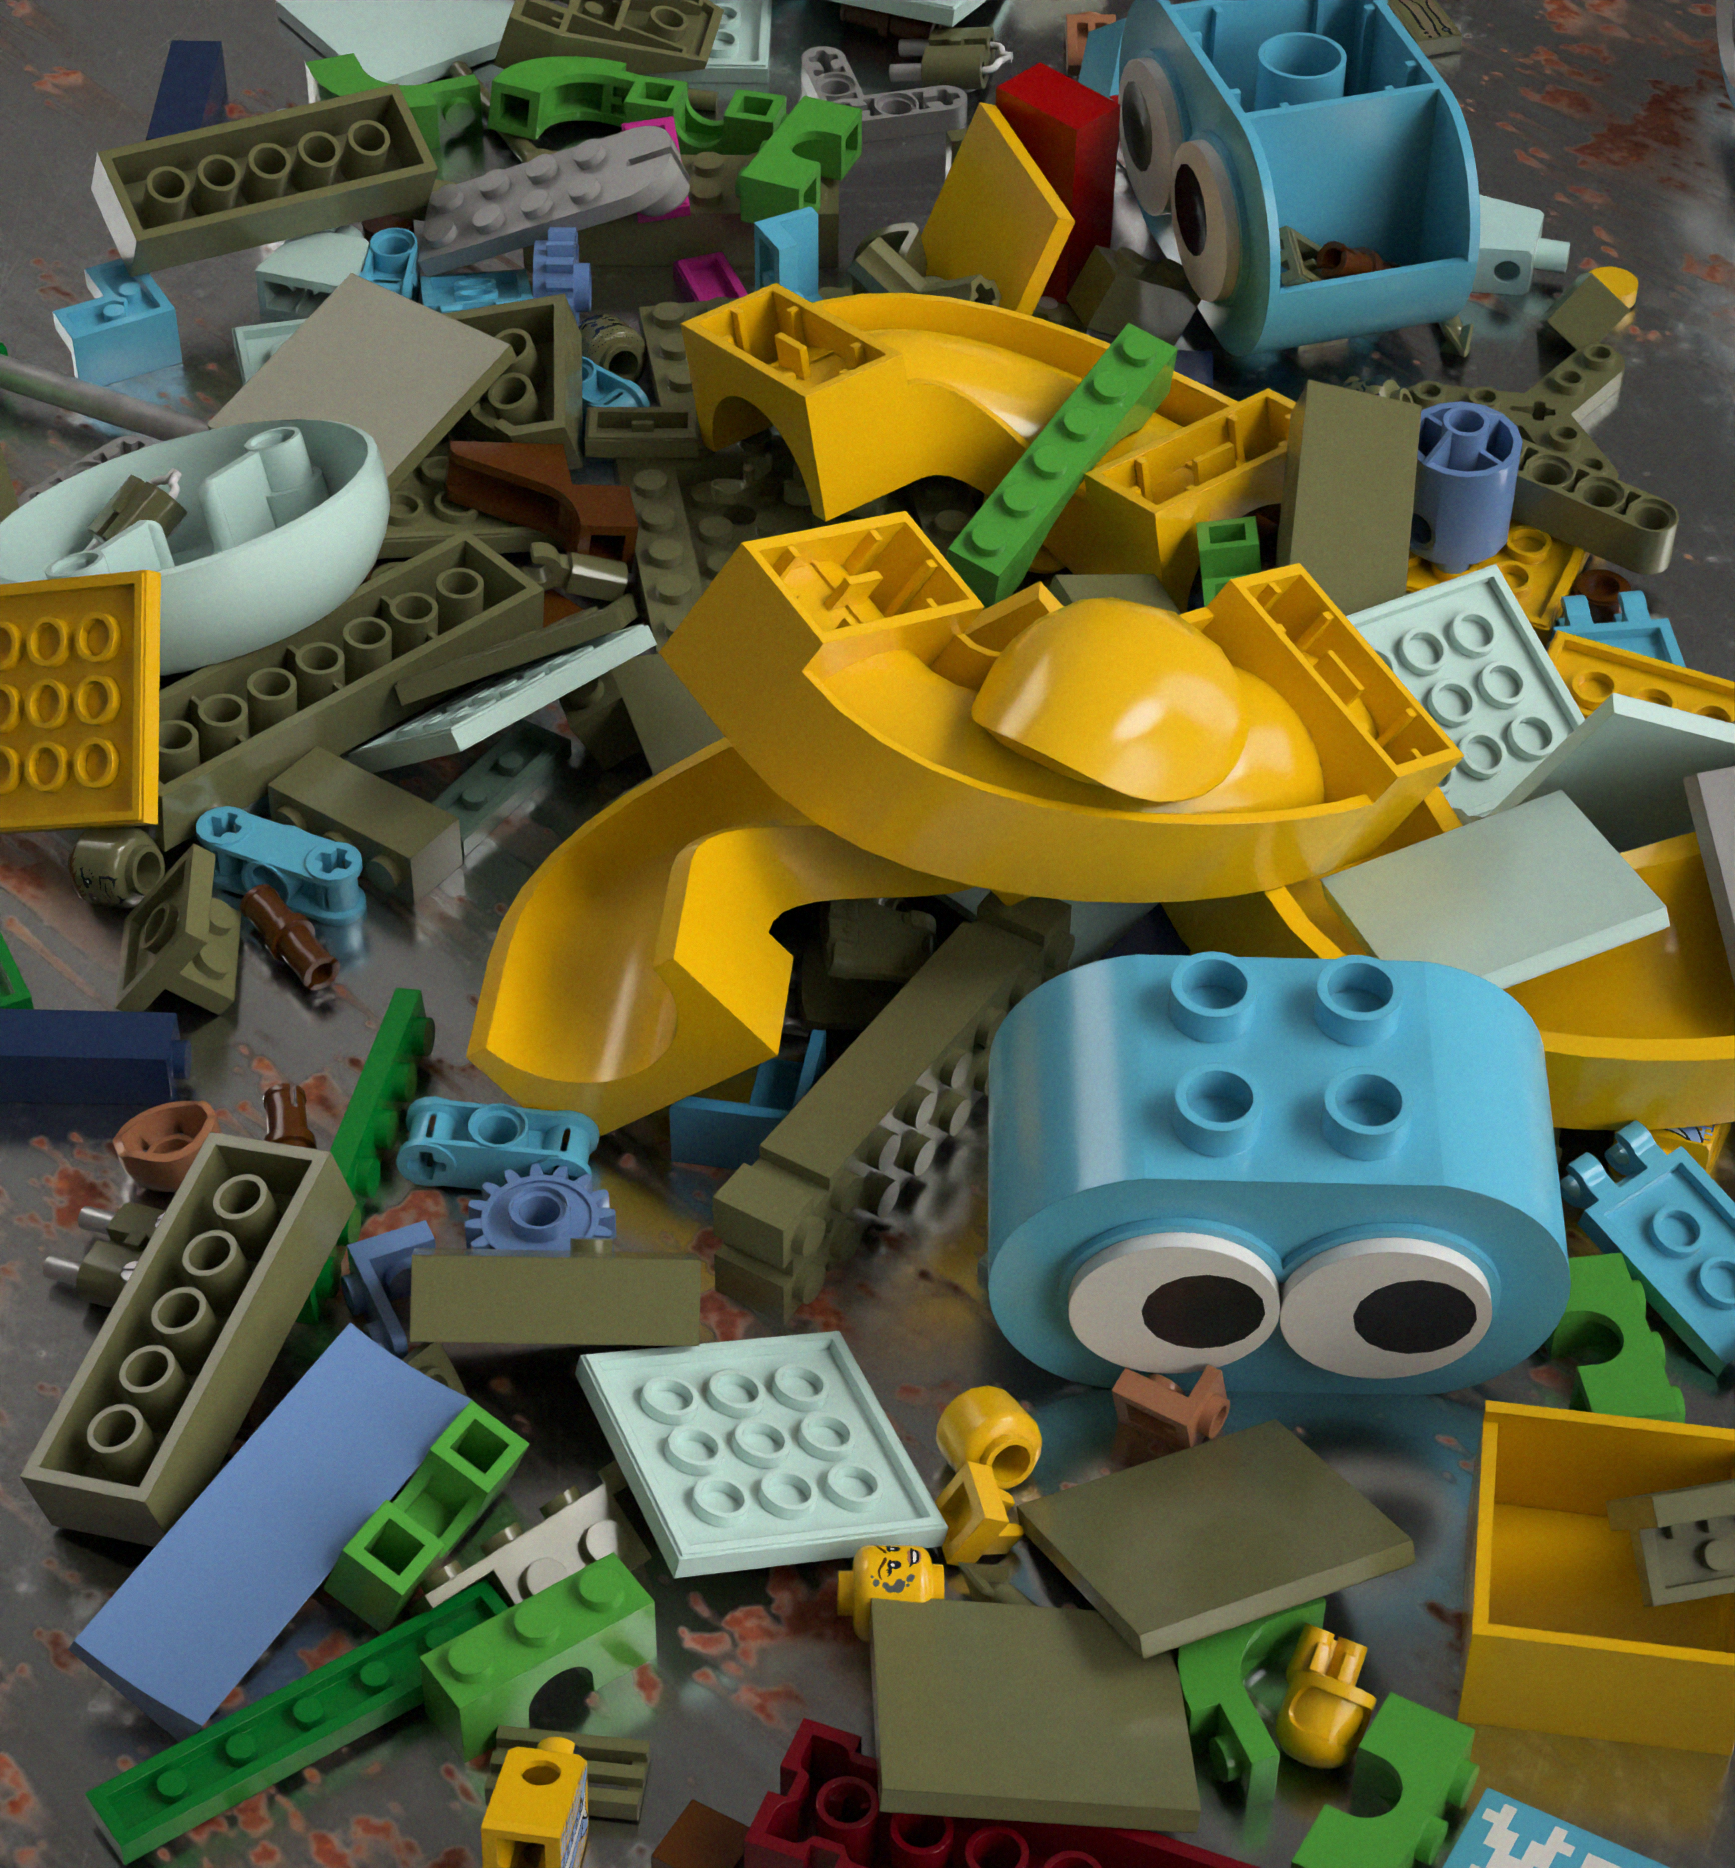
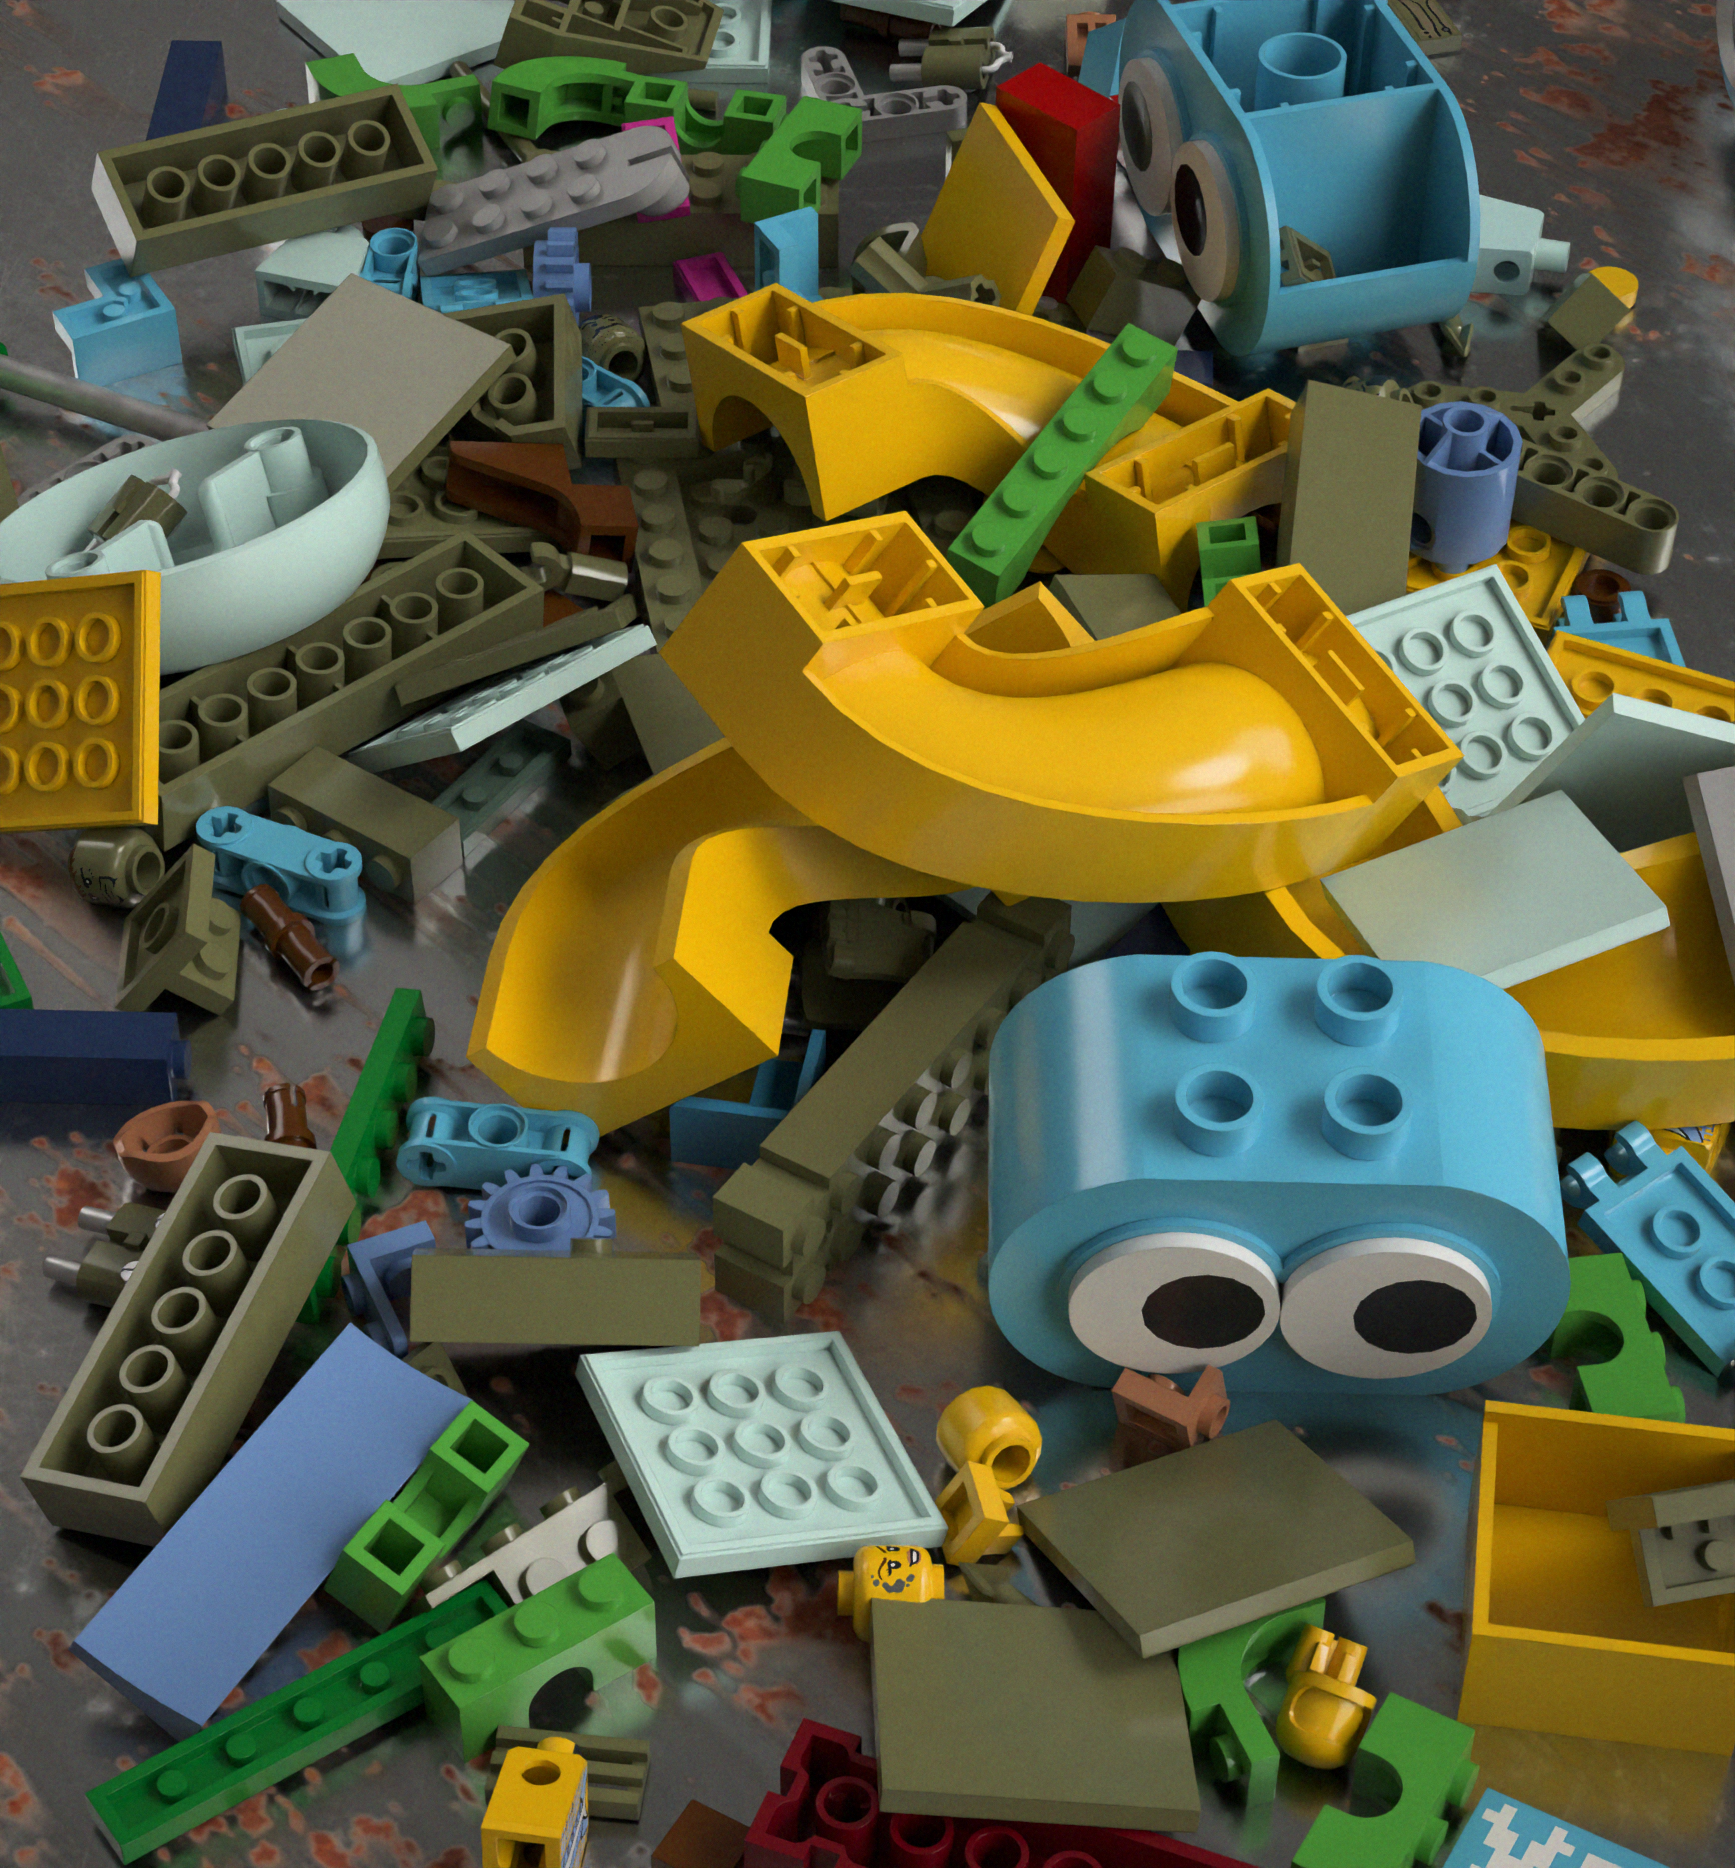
yellow piece [970,597,1250,802] -> none
reddish brown pin [1317,241,1401,278] -> none

